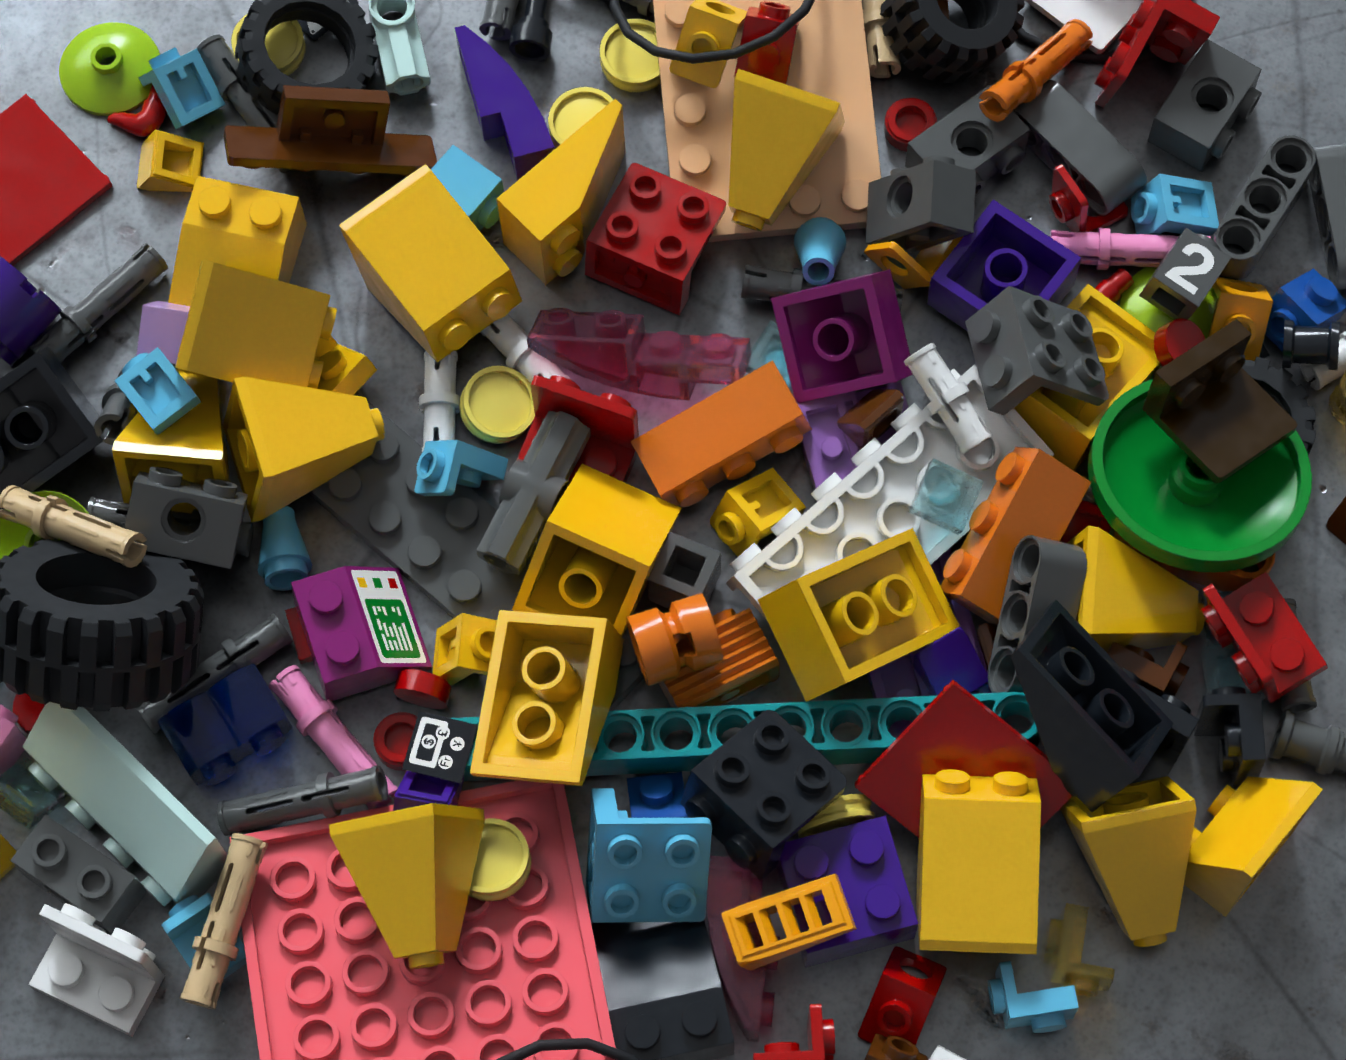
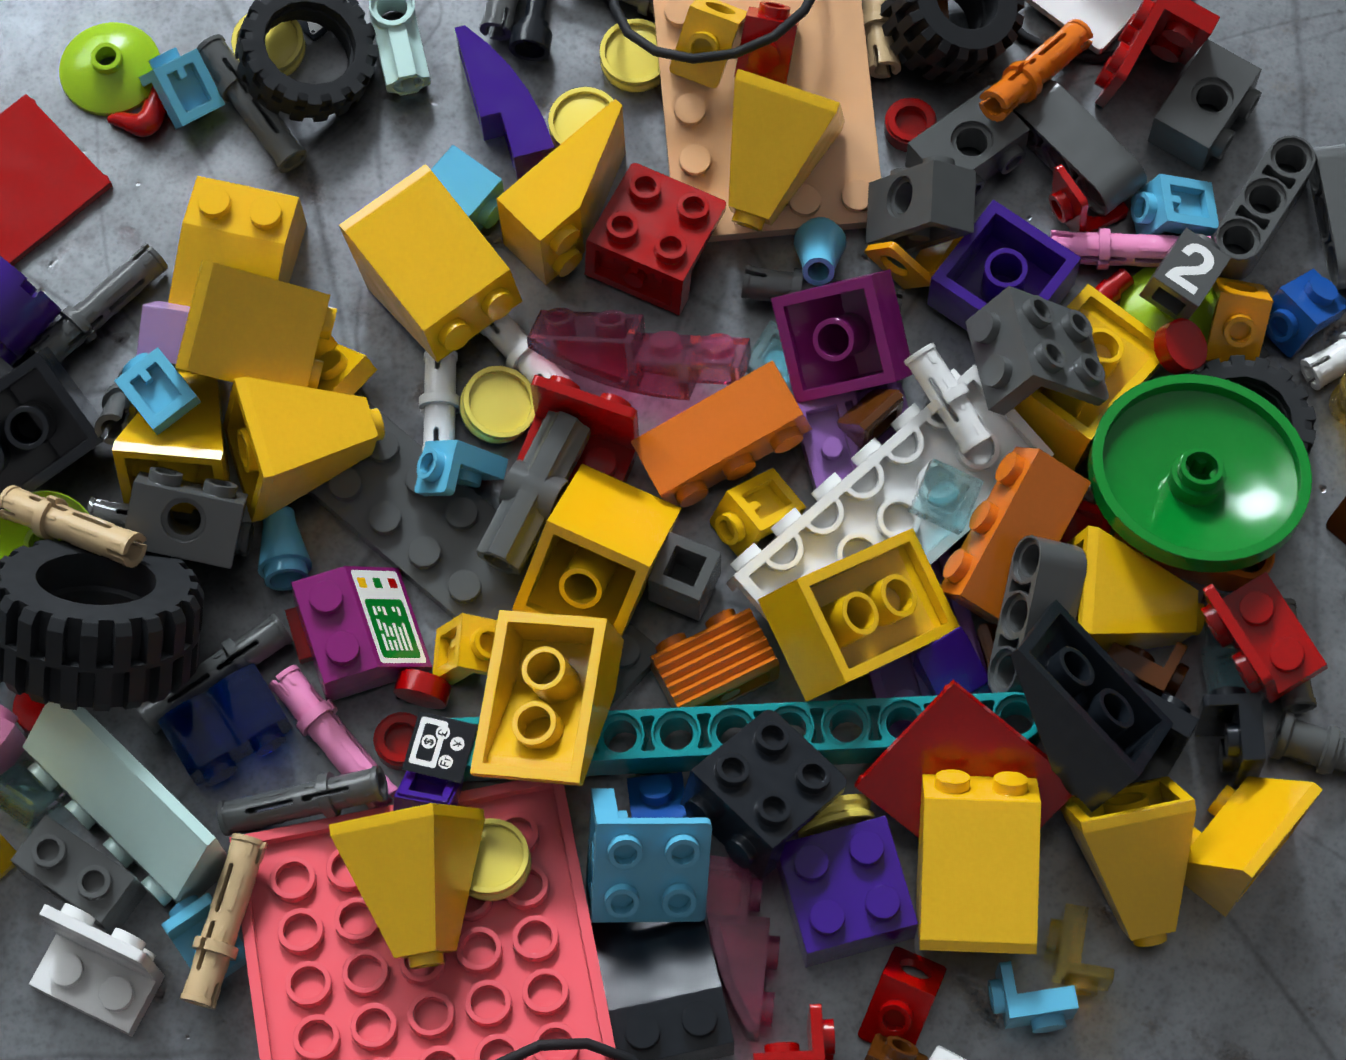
yellow slope [137,129,204,192] -> none
reddish brown bracket [224,85,437,176] -> none
orange wheel [626,593,724,686] -> none
light orange slope [722,874,857,971] -> none
dark brown bracket [1142,319,1297,483] -> none
black bush [1282,320,1340,371] -> none

